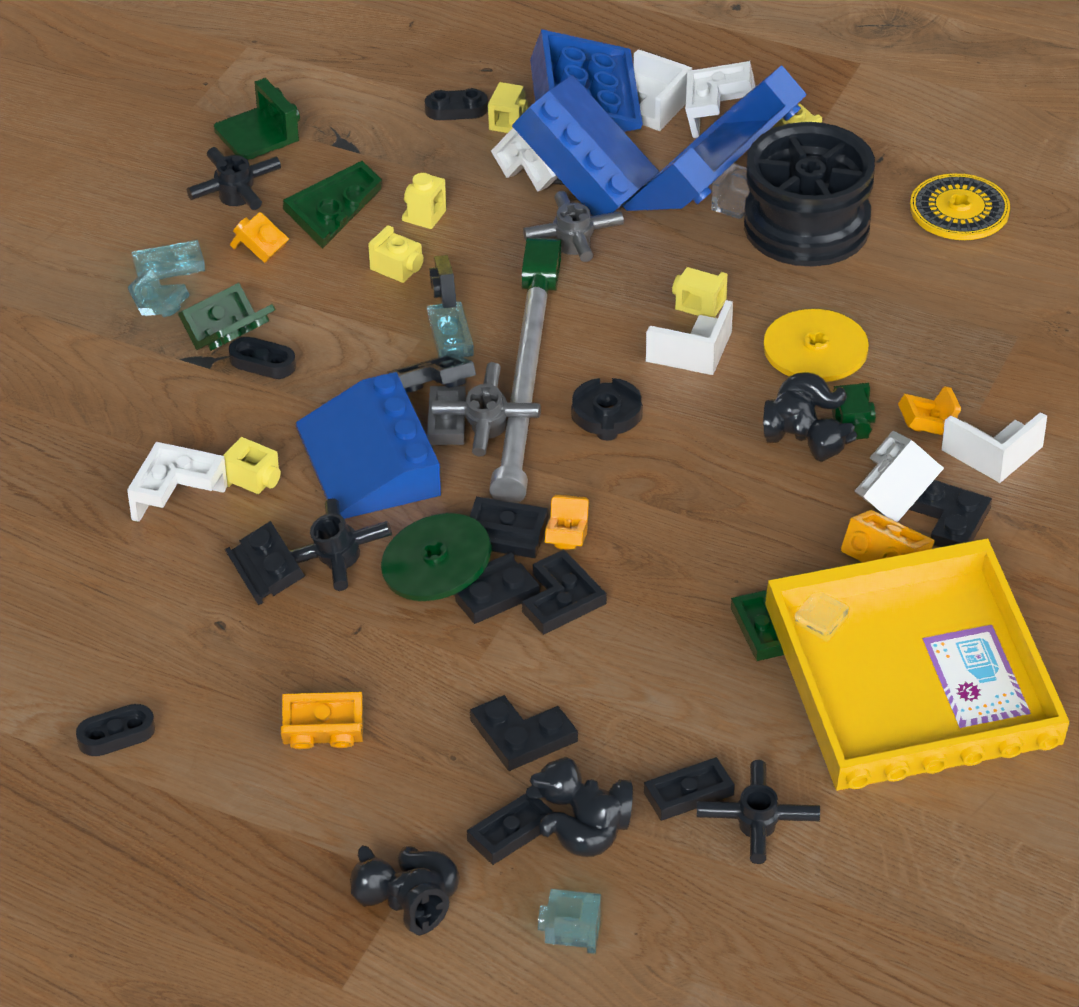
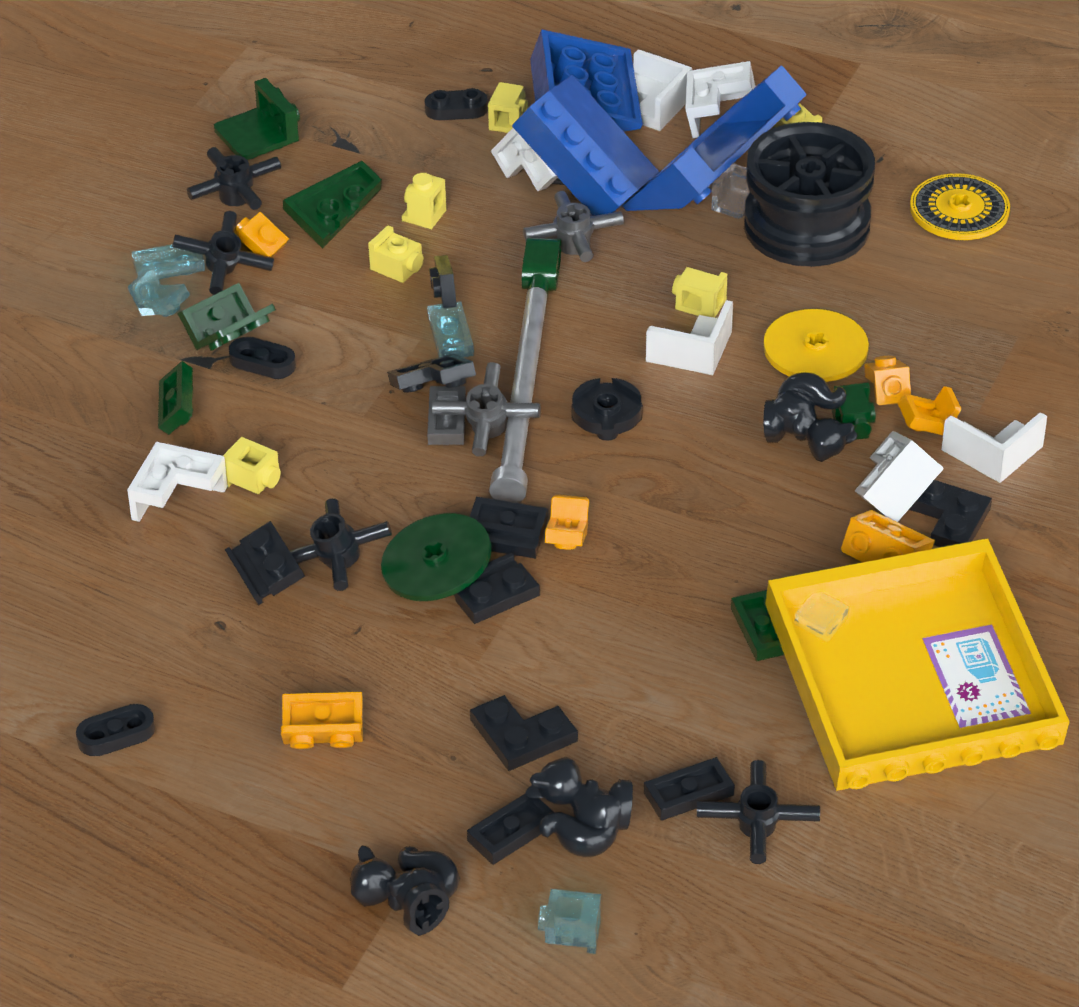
blue slope [296,372,441,519] -> none
black plate [522,549,607,635] -> none
none -> dark green plate [158,361,193,435]
none -> black bar [172,211,274,295]
none -> light orange bracket [864,355,911,405]

